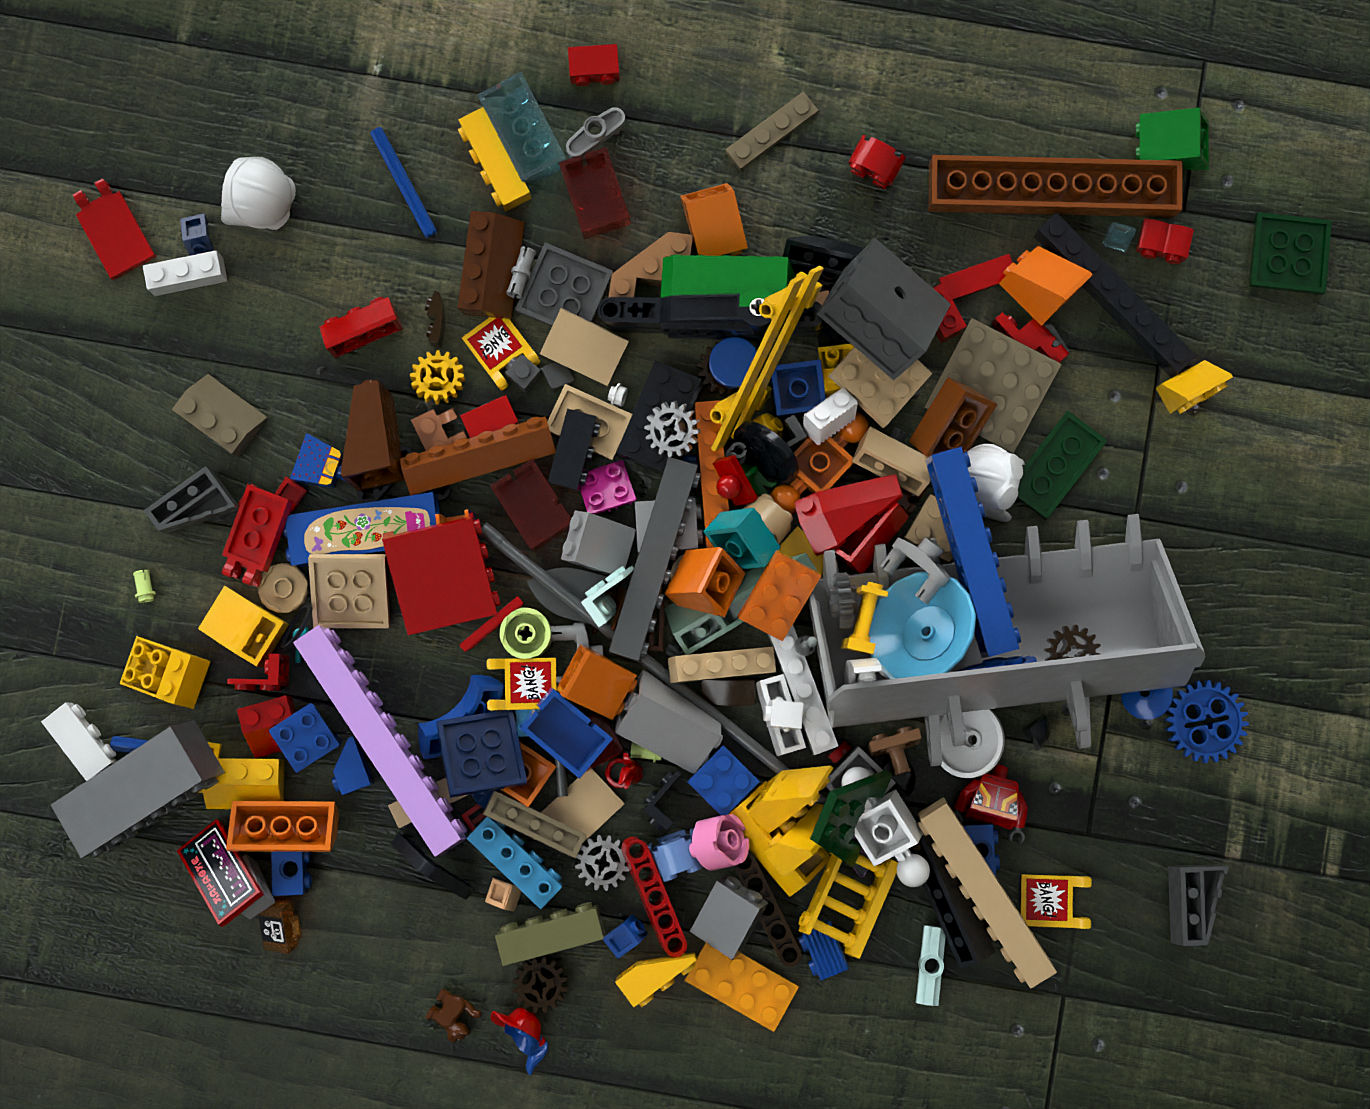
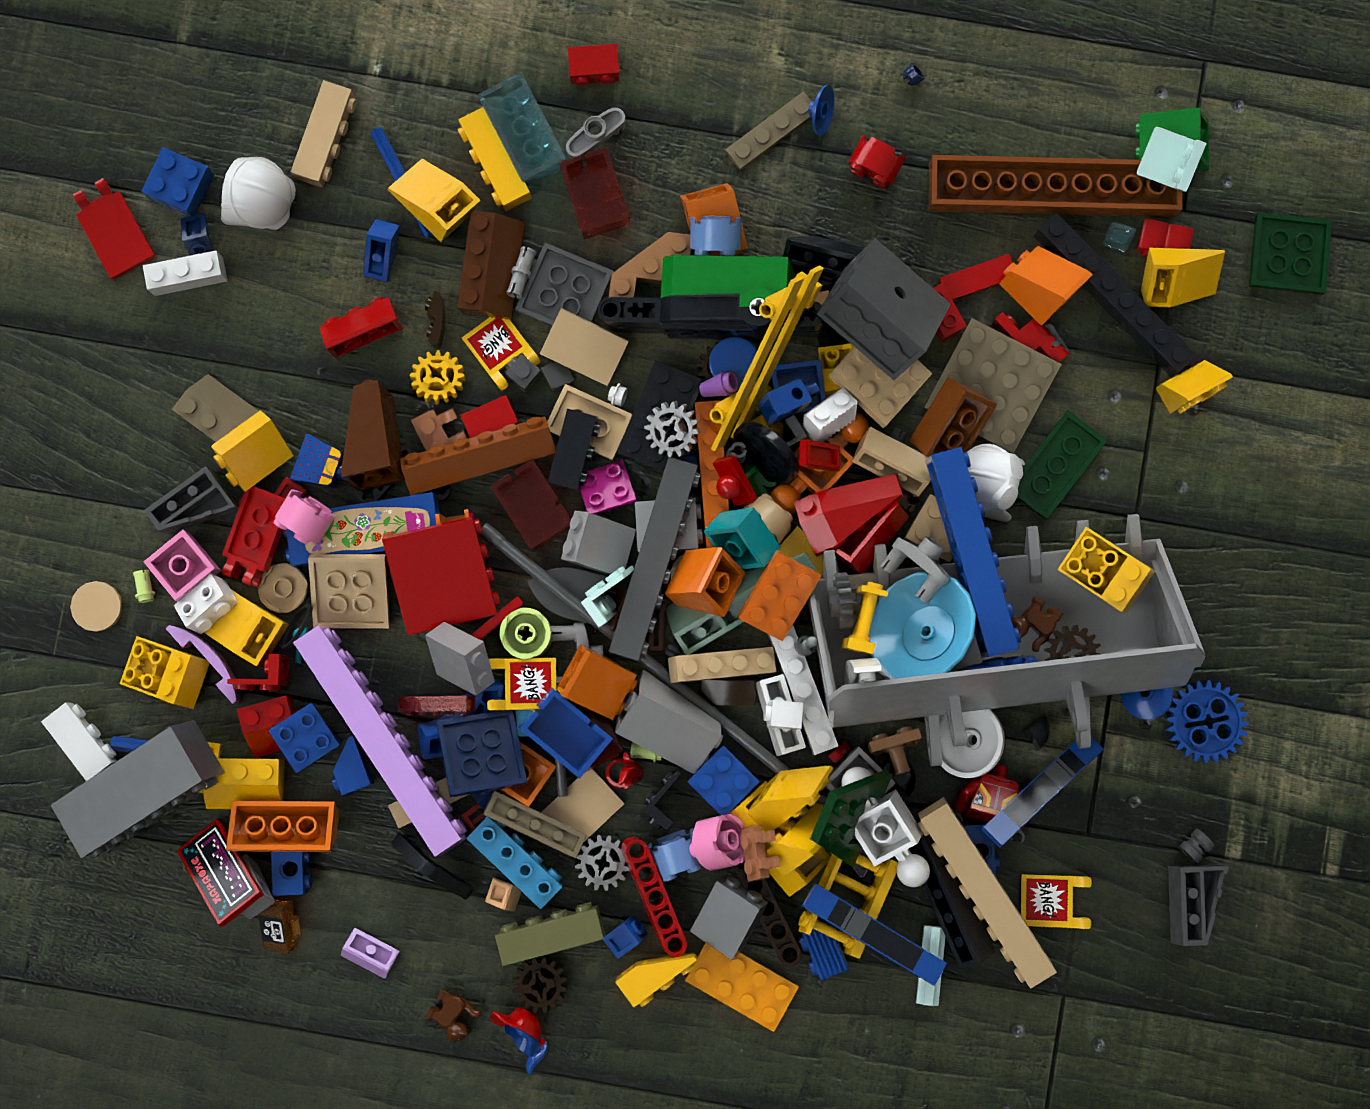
none -> tan tile [70,581,122,632]
none -> blue brick [141,147,214,217]
none -> bright pink brick [143,529,221,601]
none -> lavender slope [165,625,242,704]
none -> white brick [174,573,238,634]
none -> yellow brick [211,411,294,492]
none -> bright pink brick [273,489,336,544]
none -> tan brick [291,80,357,188]
none -> lavender slope [341,928,400,978]
none -> blue slope [363,219,400,282]
none -> yellow slope [387,159,481,242]
none -> clear red piece [398,696,475,716]
none -> light grey brick [425,622,495,695]
none -> medium blue brick [690,216,741,256]
none -> medium lavender cone [699,371,739,397]
none -> nougat plate [740,825,780,882]
none -> blue torso [757,379,820,427]
none -> red tile [798,439,840,471]
none -> tile [802,884,947,986]
none -> blue dish [808,85,834,135]
none -> dark blue hinge [903,63,925,86]
none -> tile [981,737,1104,848]
none -> reddish brown animal [1011,596,1063,652]
none -> yellow slope [1057,527,1156,614]
none -> light aqua bracket [1136,127,1206,192]
none -> yellow slope [1141,248,1225,307]
none -> dark grey wheel [1178,828,1215,864]

